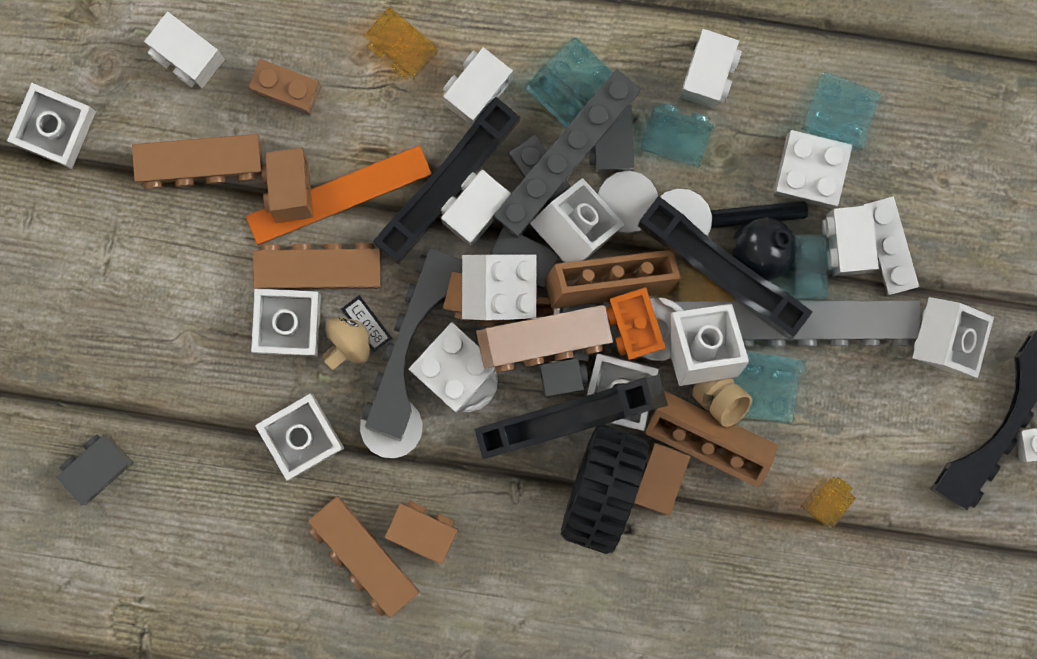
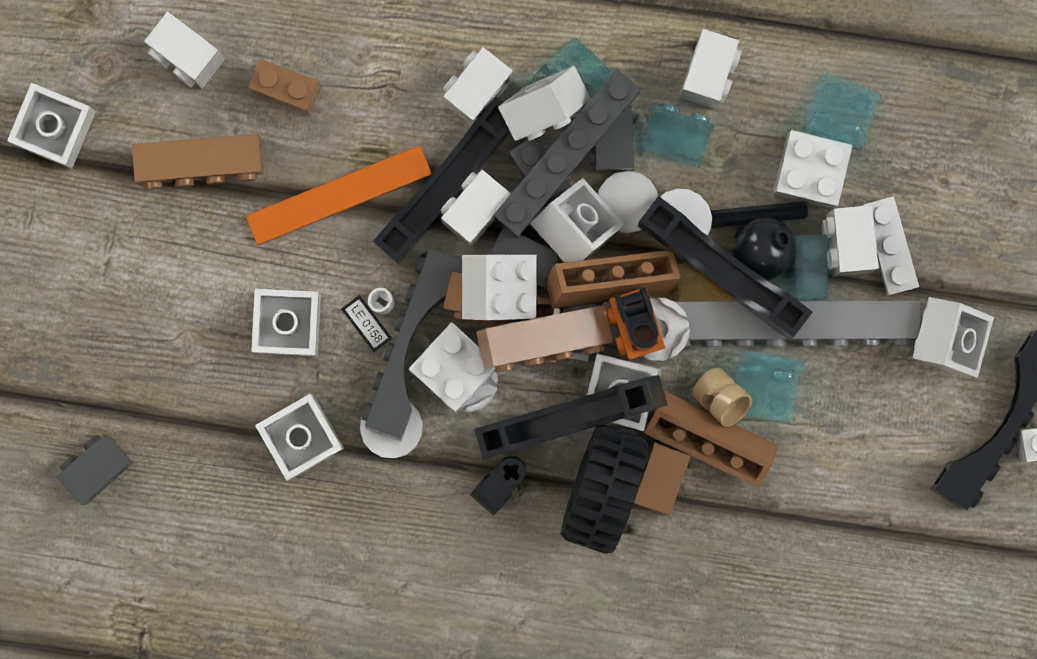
medium nougat brick [253,243,382,290] -> none
medium nougat brick [261,148,313,223] -> none
medium nougat brick [308,496,420,618] -> none
tan piece [322,318,370,370] -> none
clear yellow brick [365,7,438,80] -> none
medium nougat brick [384,500,458,565] -> none
dark grey brick [540,358,588,398] -> none
white slope [671,304,749,386] -> none
clear yellow brick [800,476,856,528] -> none
none -> white hinge [368,288,395,314]
none -> black piece [470,456,526,516]
none -> white brick [498,66,591,141]
none -> black piece [614,286,659,351]

